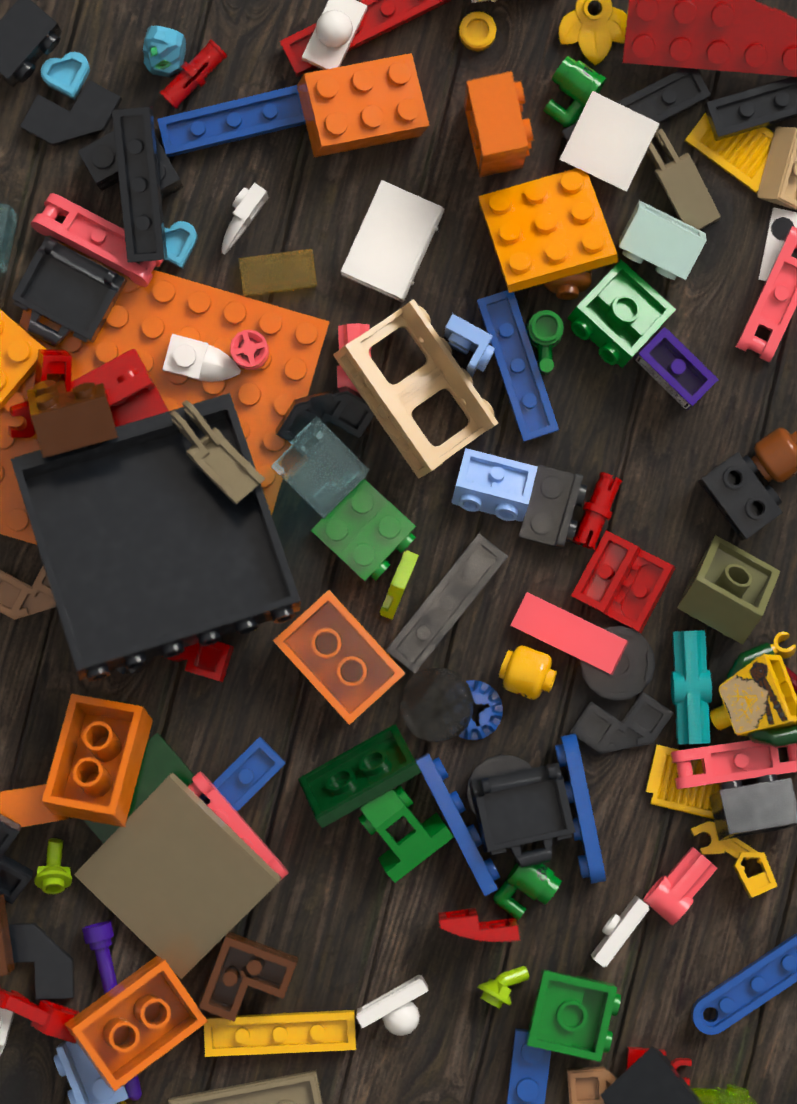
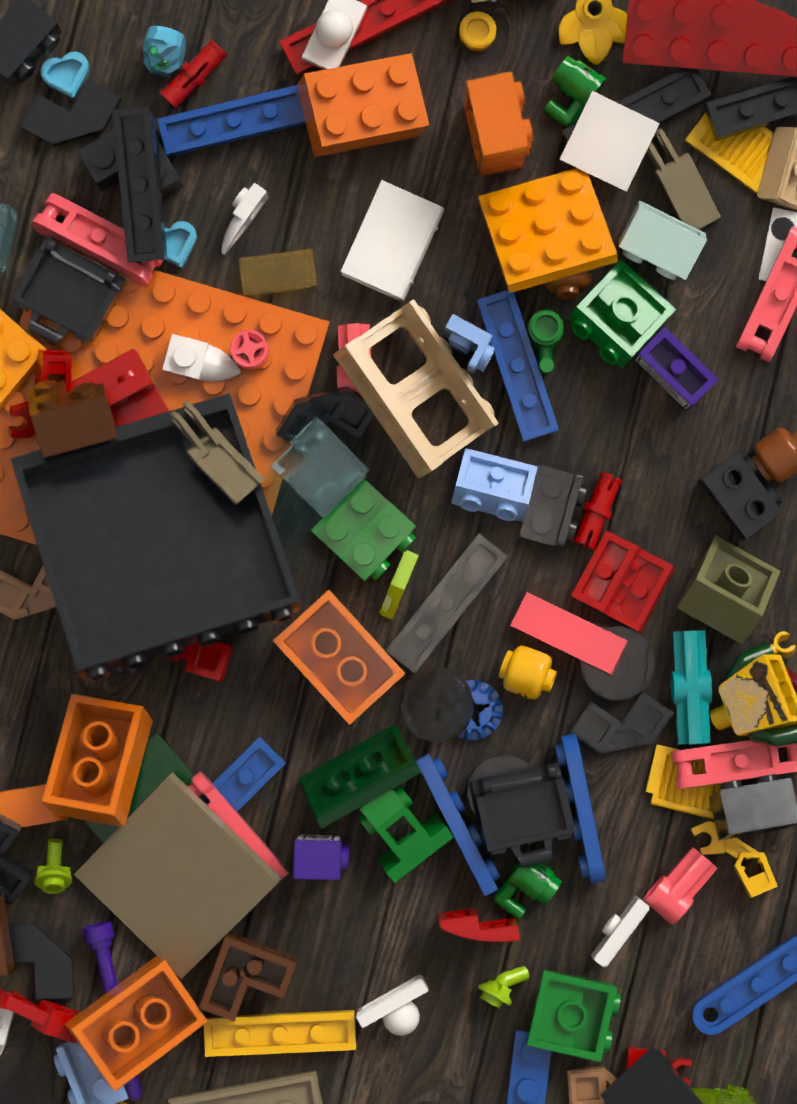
none -> dark purple brick [294,834,350,880]

